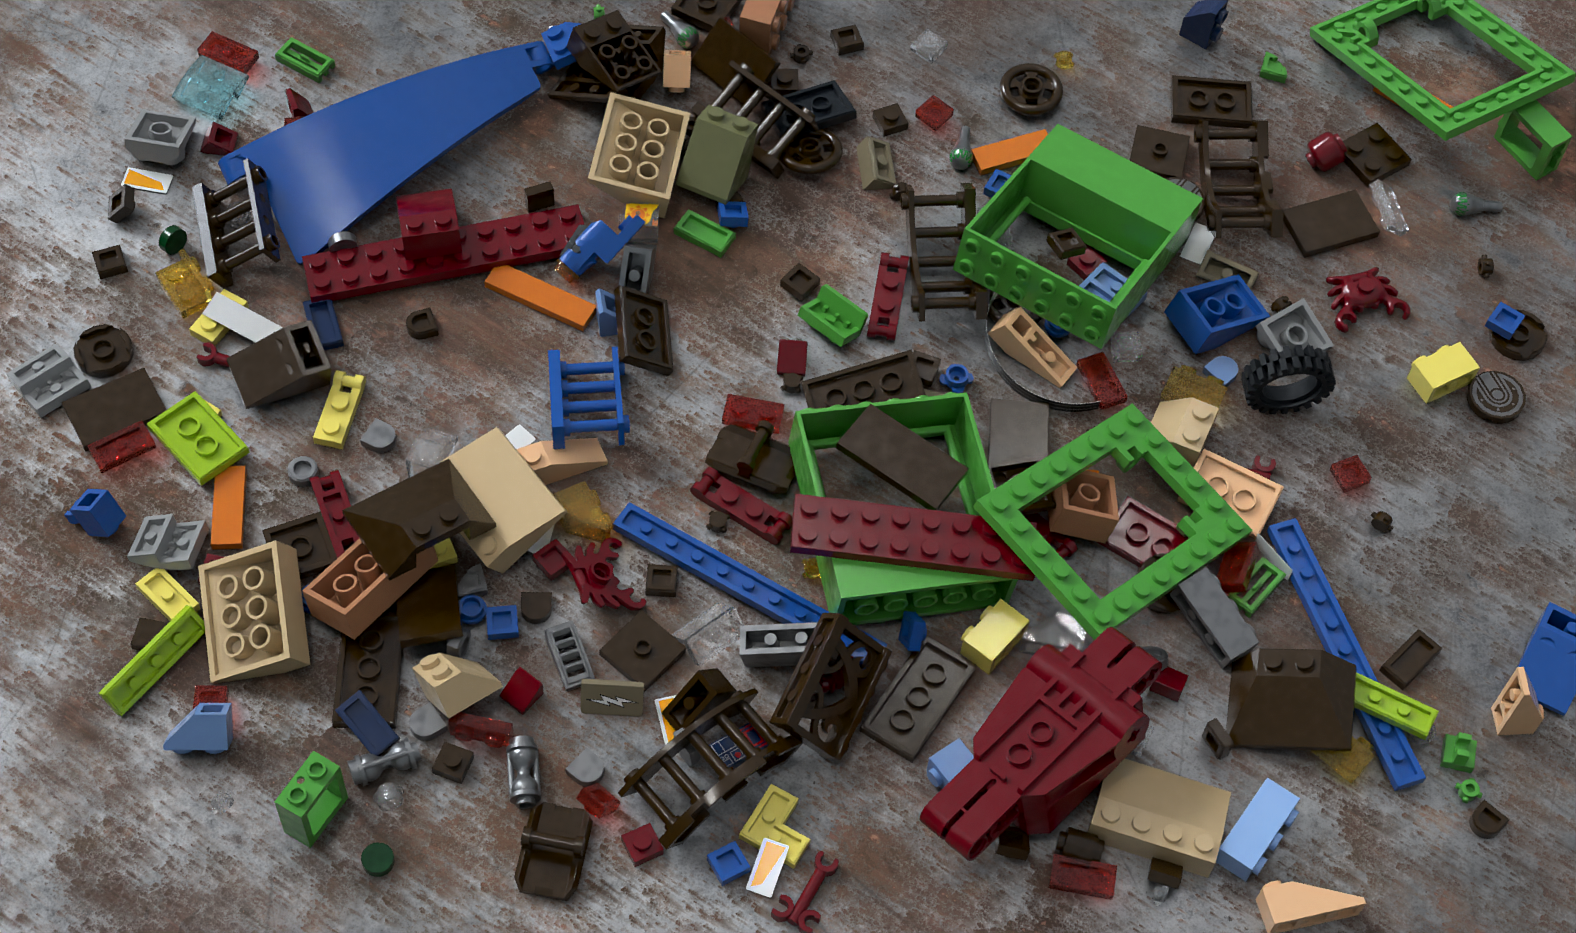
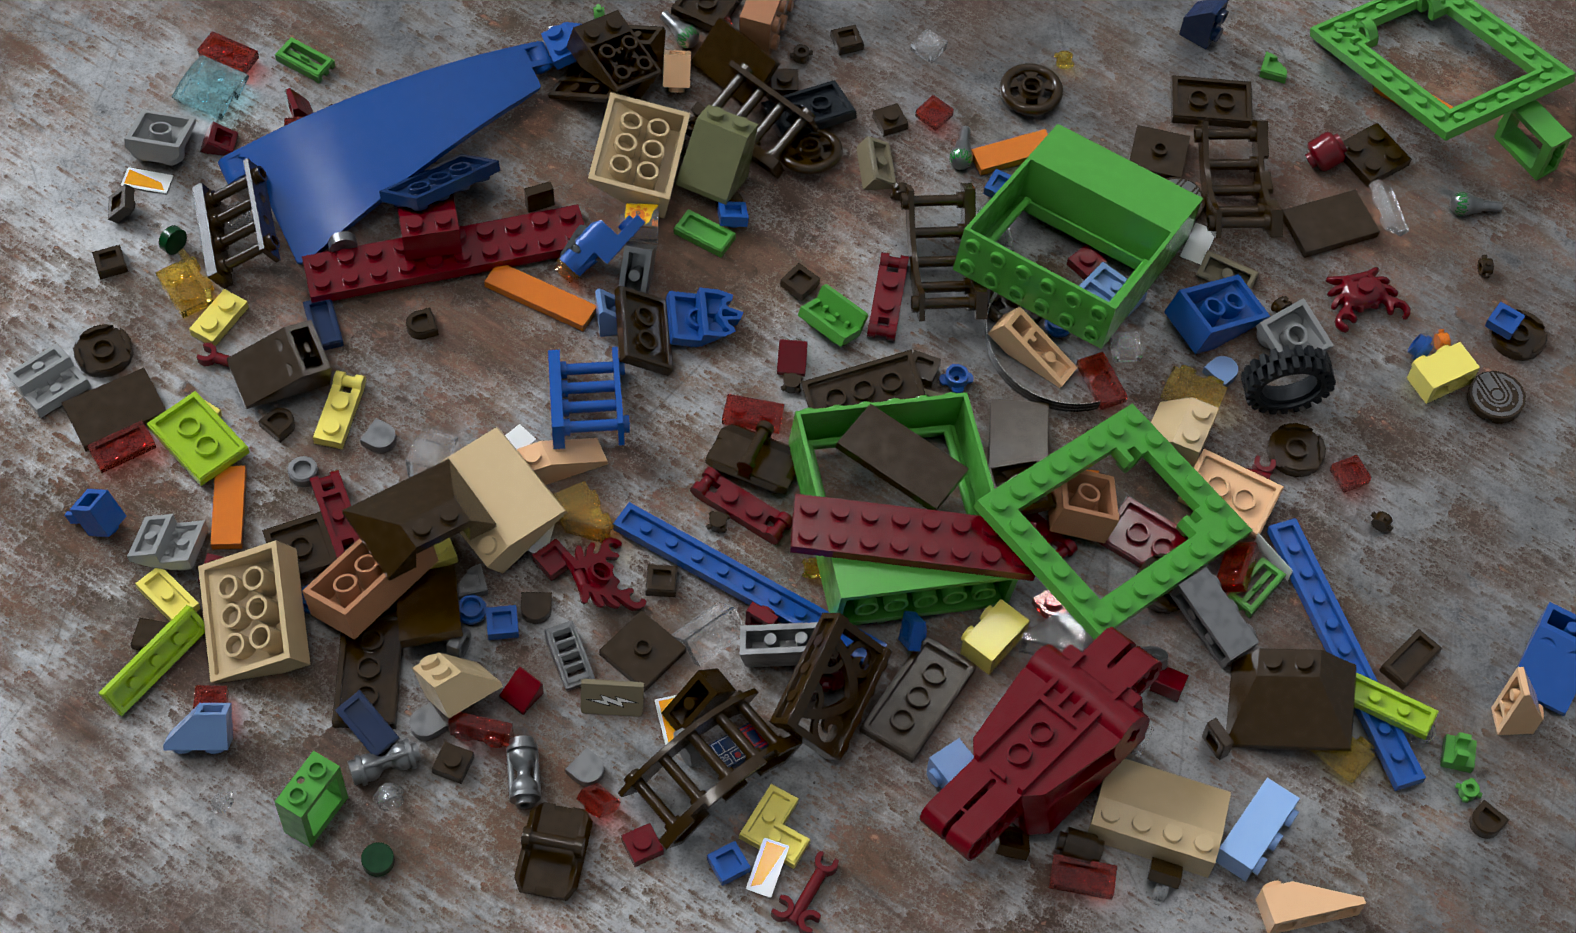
white sticker [202,292,283,343] -> none
dark brown tile [1046,227,1087,260] -> none
none -> dark brown tile [258,408,295,443]
none -> dark blue plate [379,154,501,211]
none -> blue plate [666,287,743,347]
none -> dark red plate [745,602,778,625]
none -> clear red plate [1031,589,1069,625]
none -> dark brown tile [1266,423,1326,477]
none -> blue plate [1407,334,1433,360]
none -> orange piece [1433,329,1451,350]

